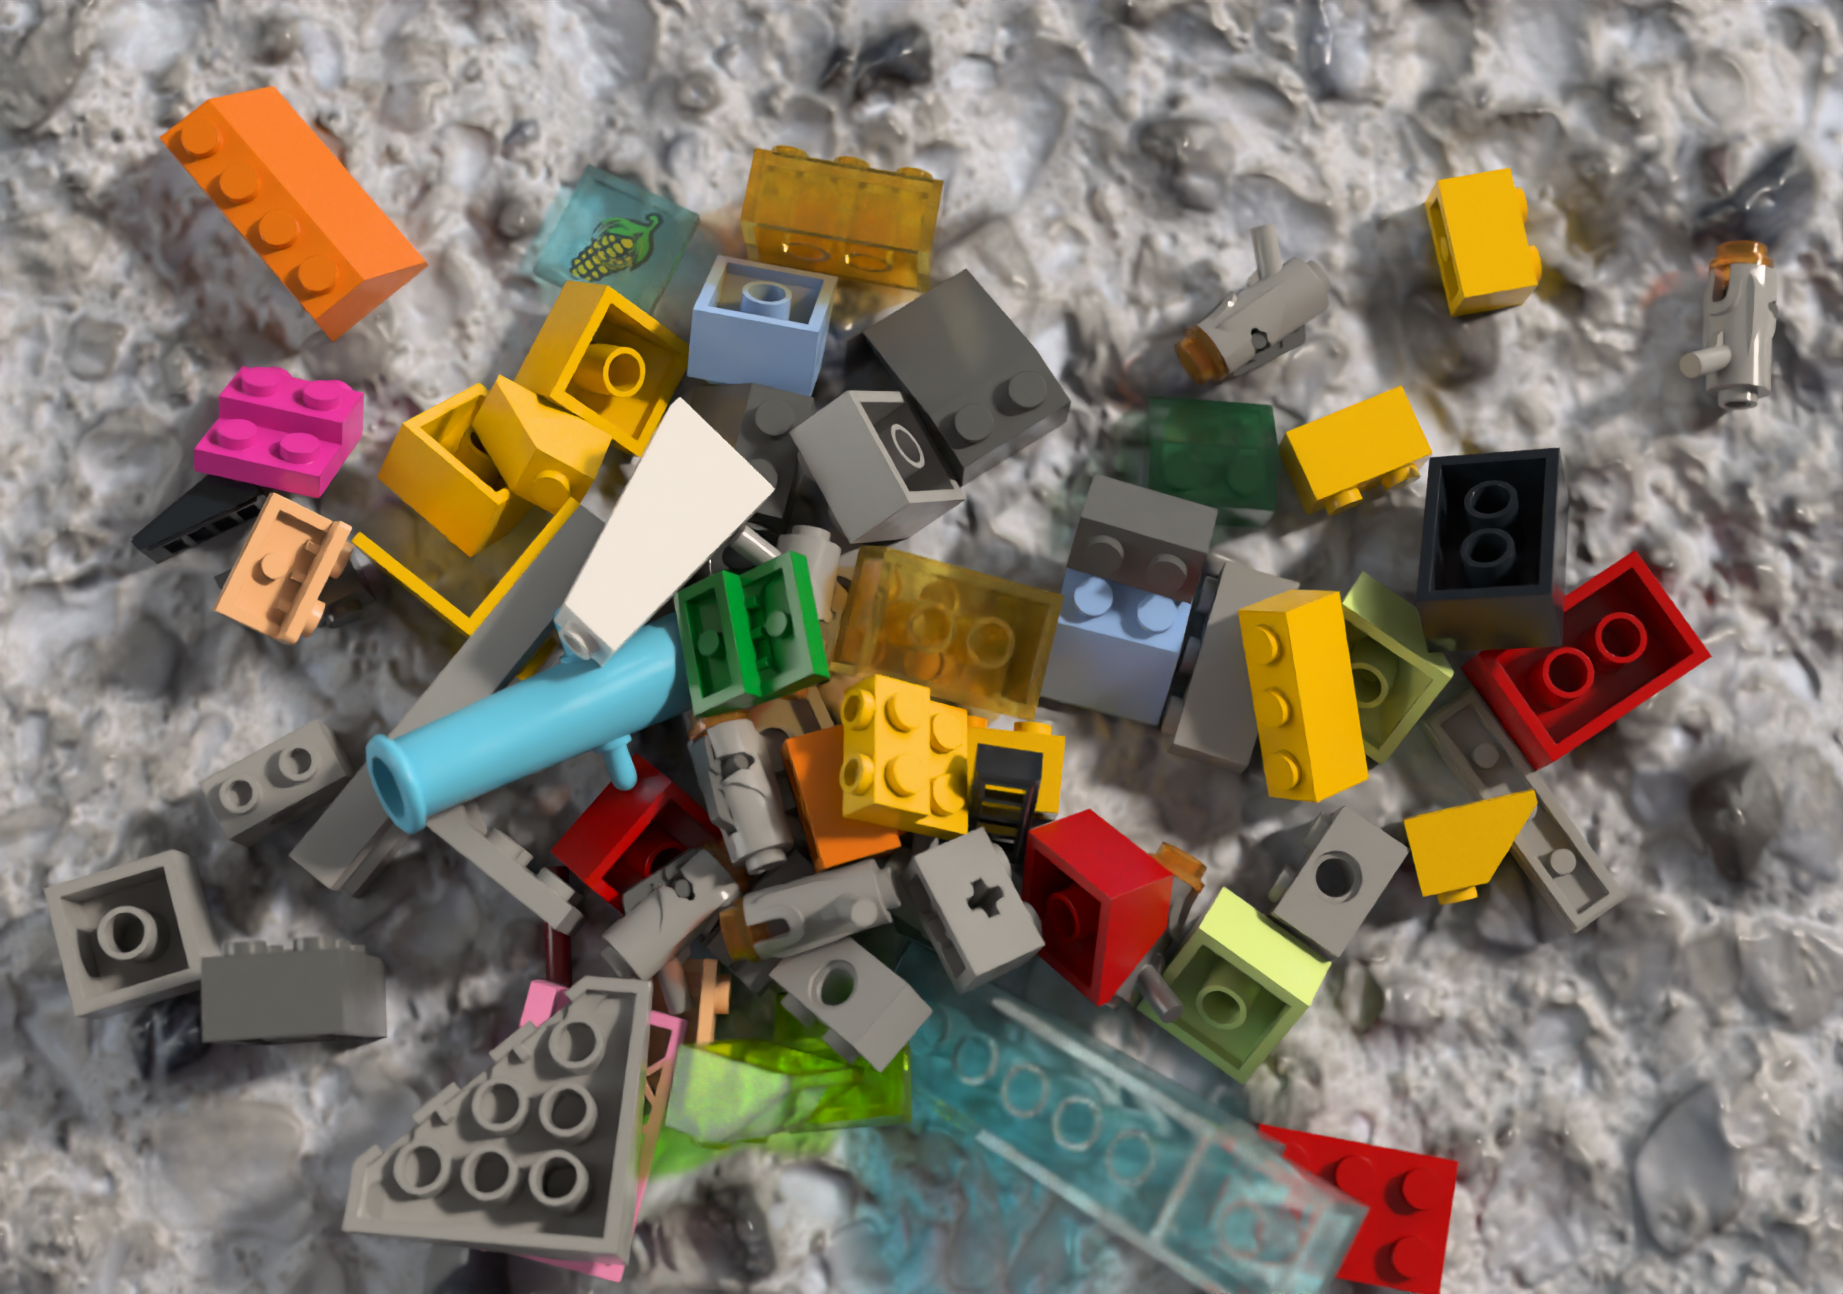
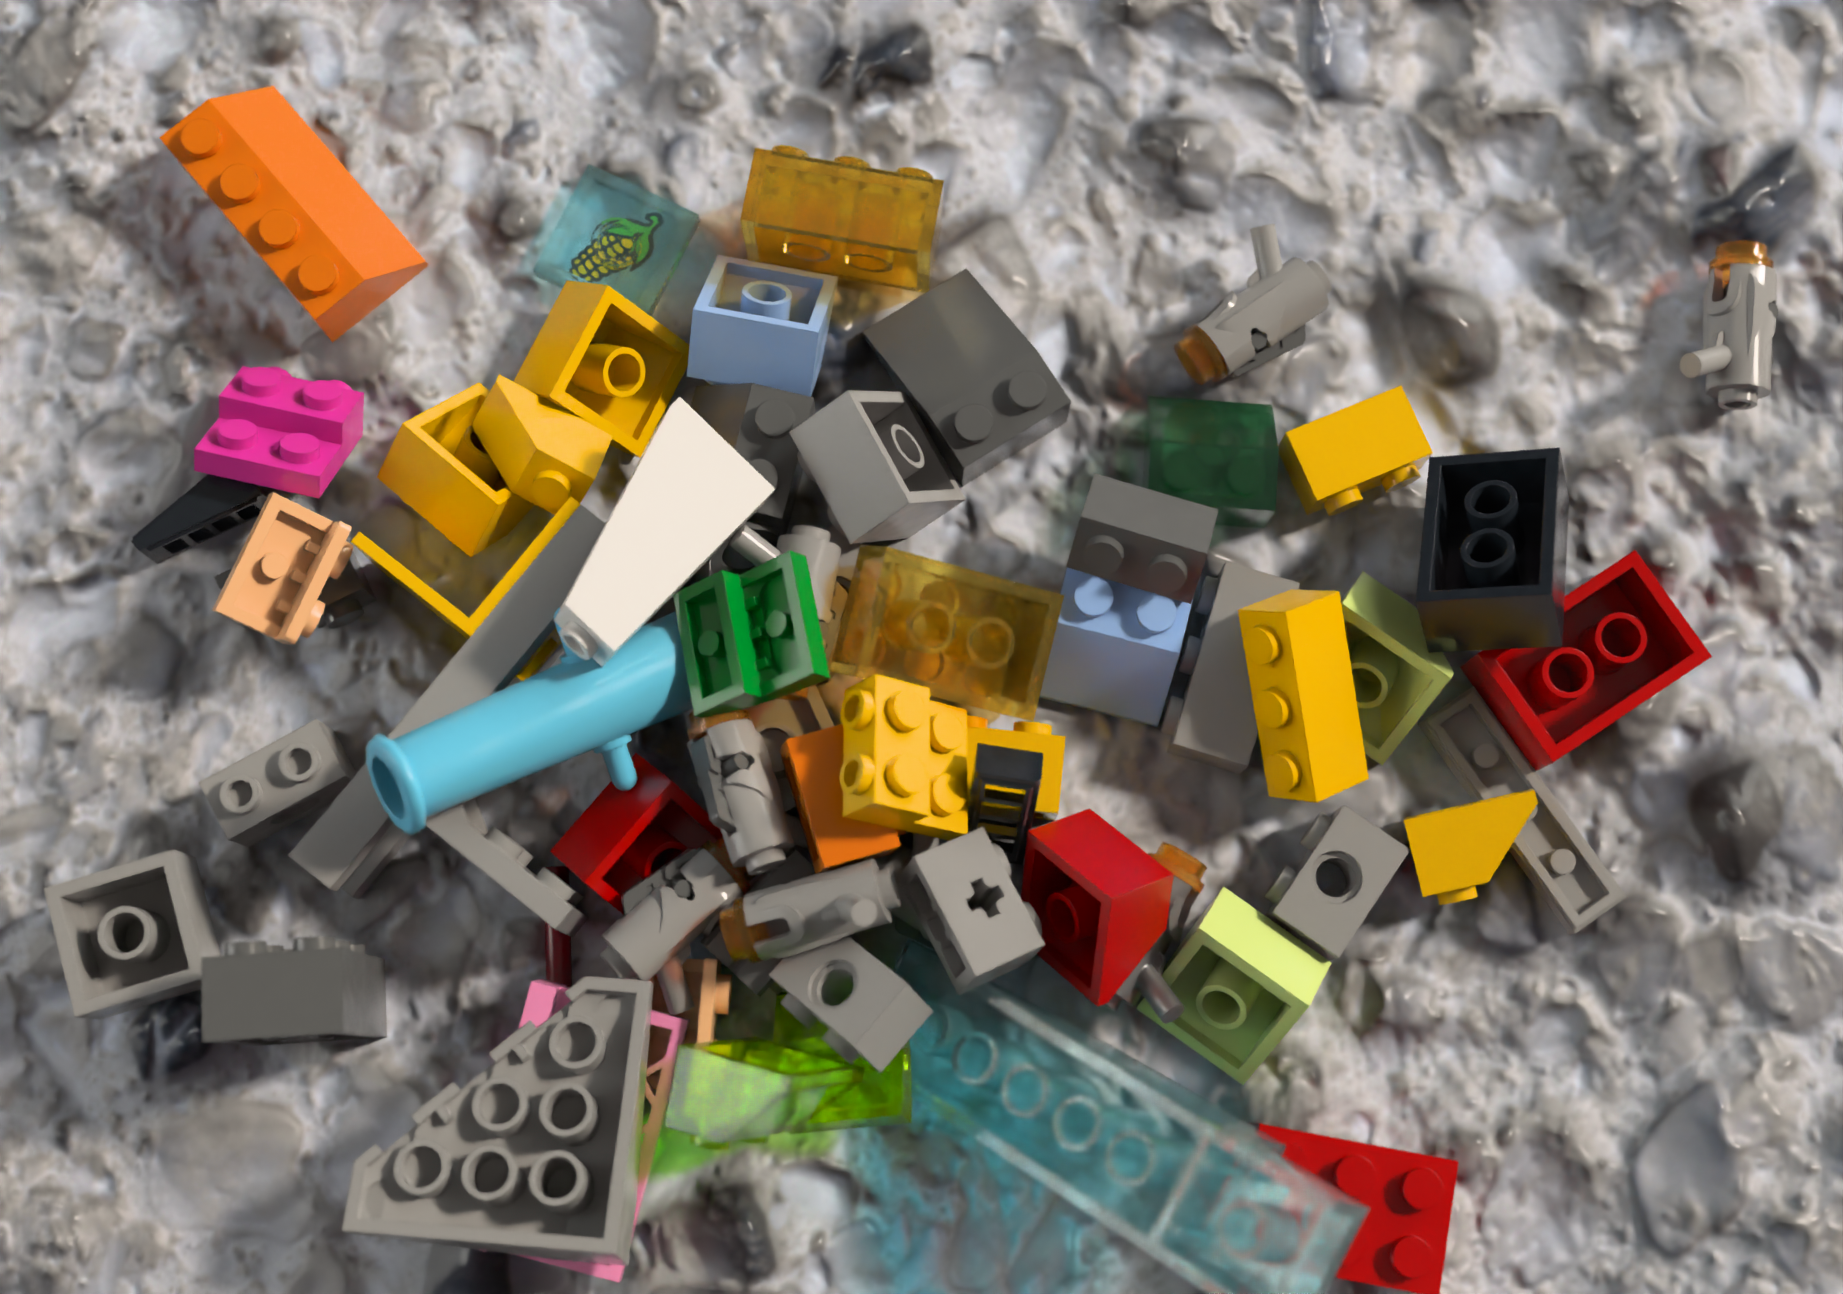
yellow brick [1425,168,1542,317] -> none

